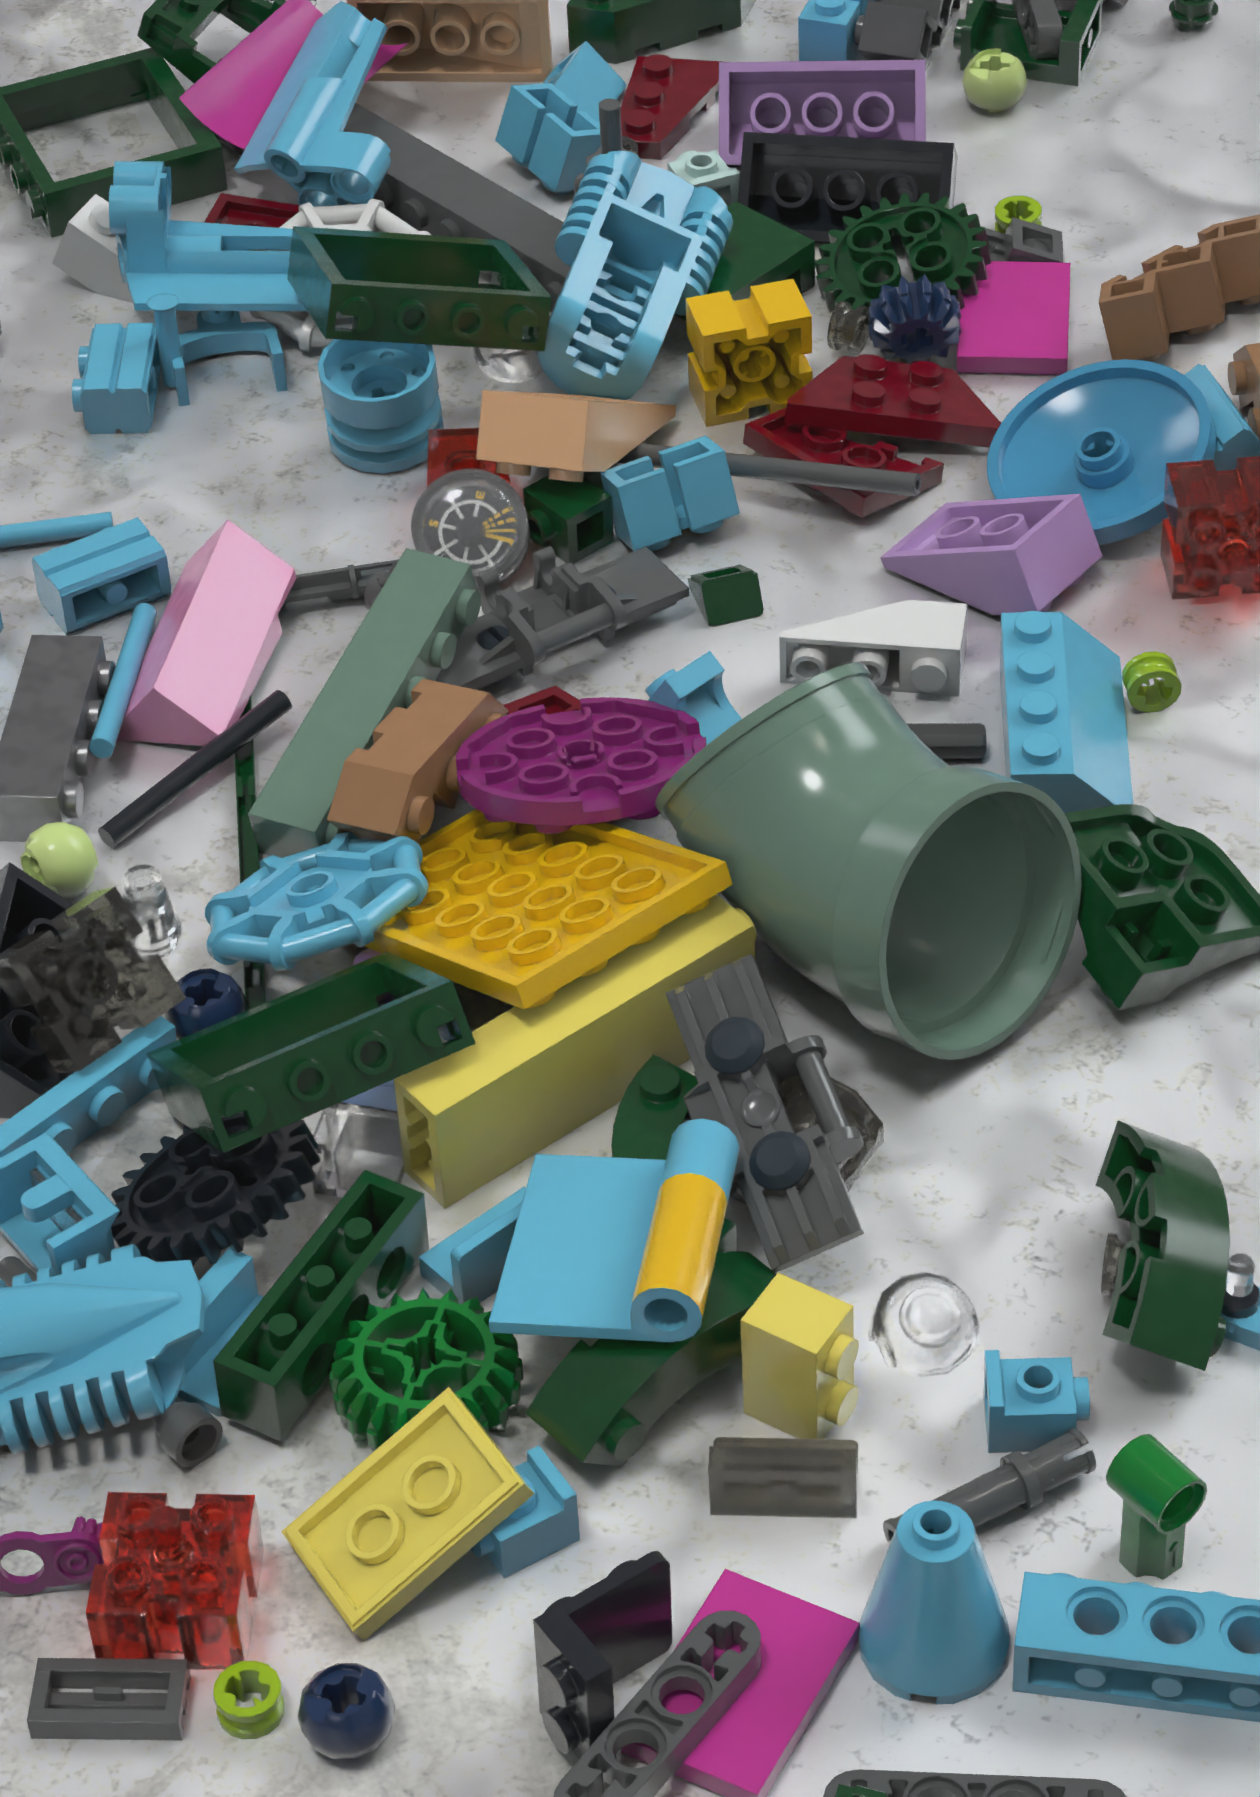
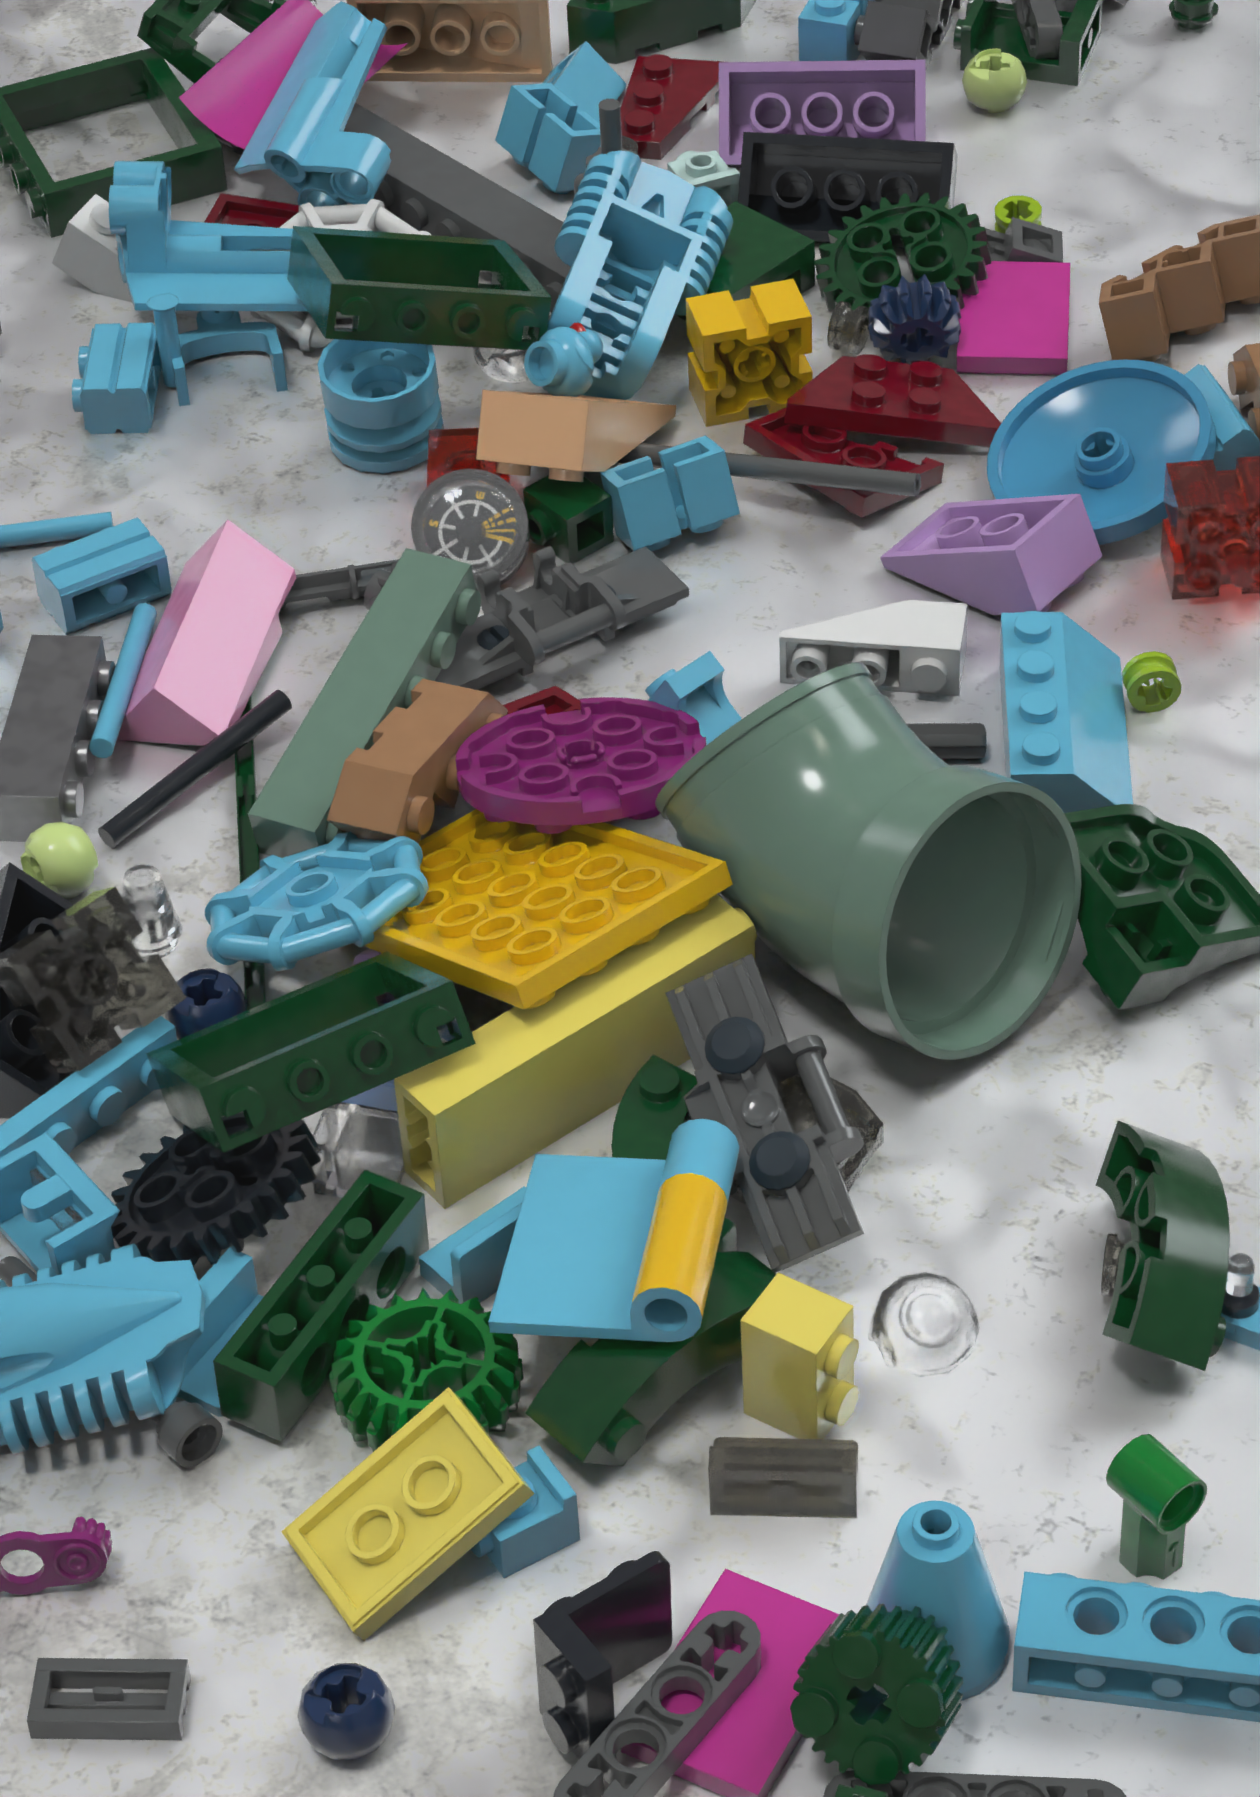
clear red brick [86,1492,264,1670] -> none
lime bush [213,1661,285,1739] -> none
dark green slope [687,564,764,626] -> none
dark grey pin [883,1428,1096,1542] -> none
medium azure brick [983,1350,1090,1453] -> none
none -> medium azure animal [524,323,603,397]
none -> dark green brick [790,1604,963,1785]

